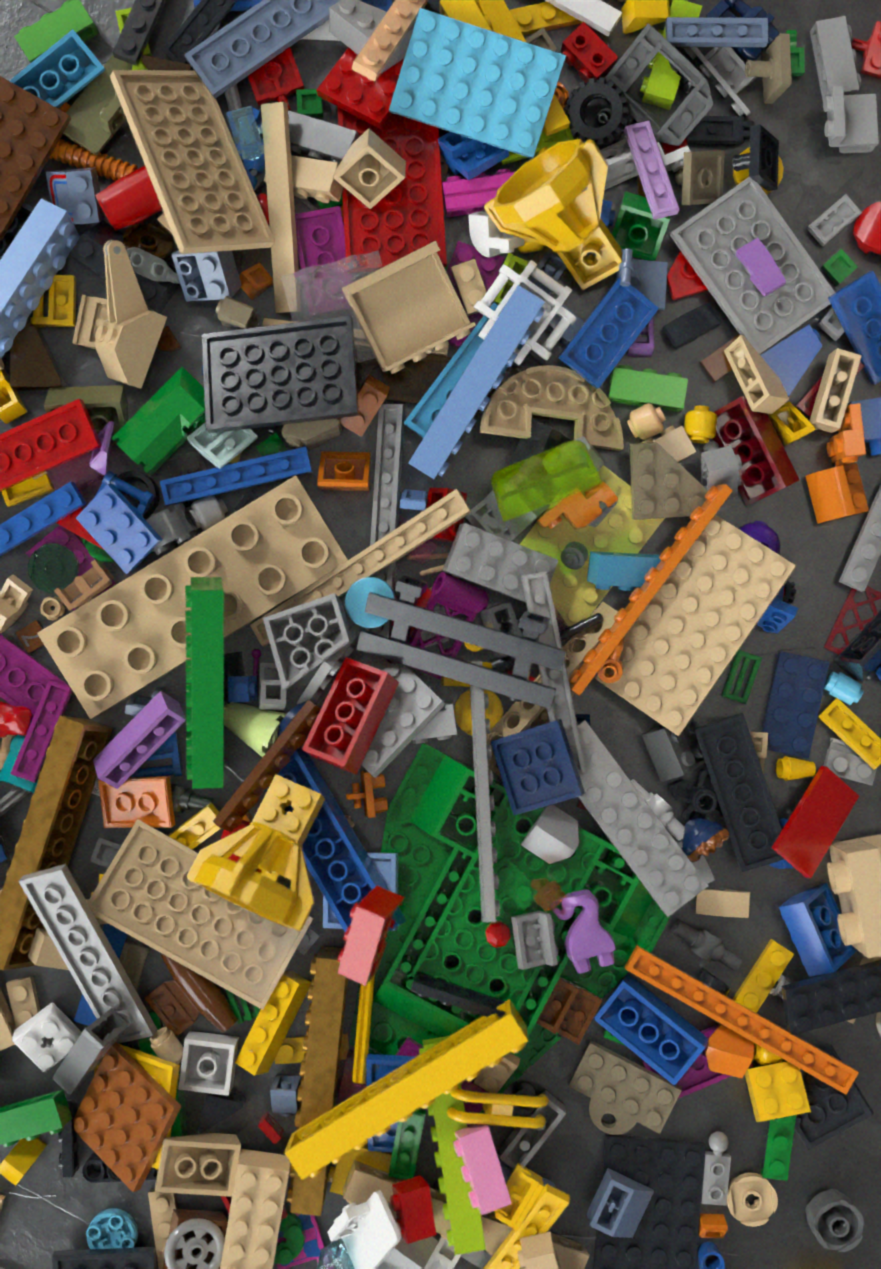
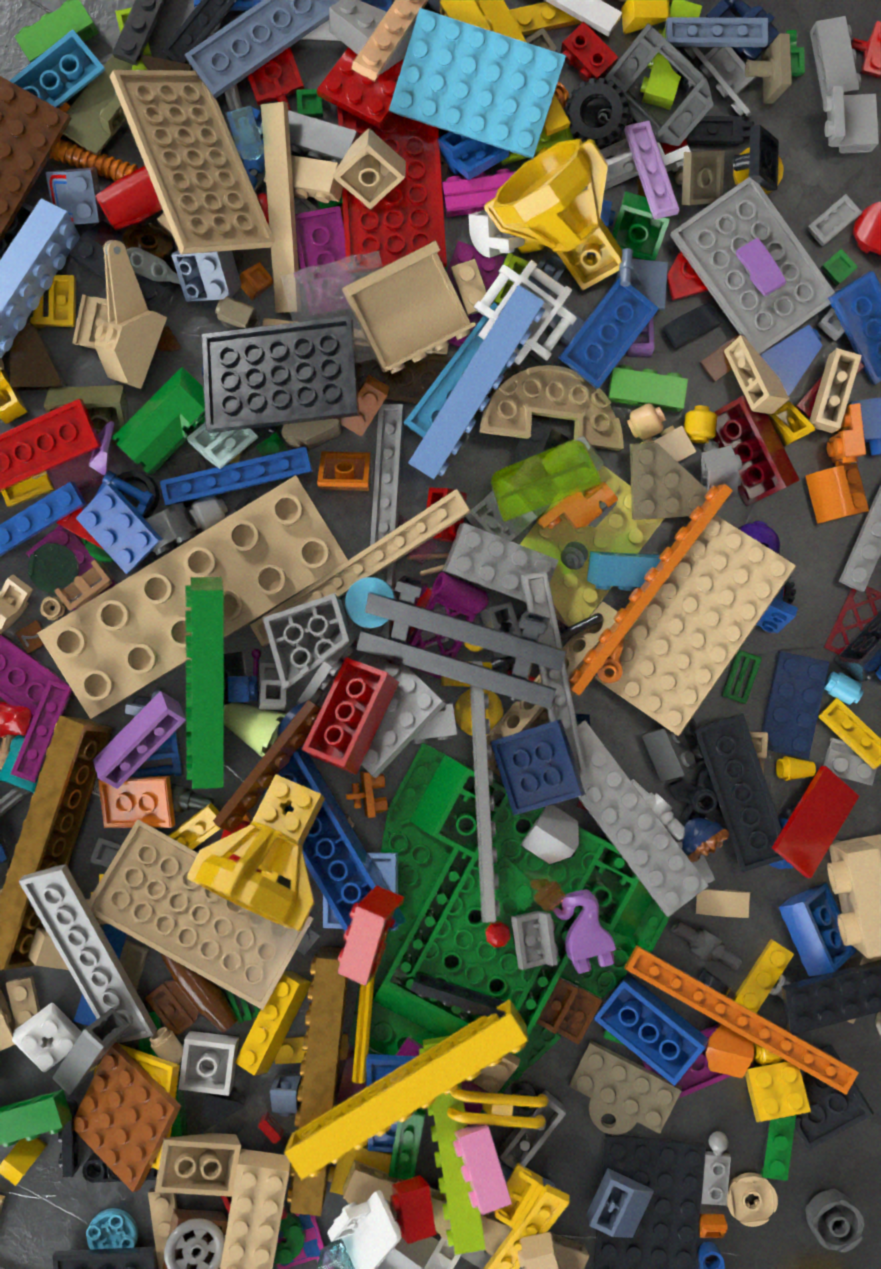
medium blue tile [400,489,428,511] -> none

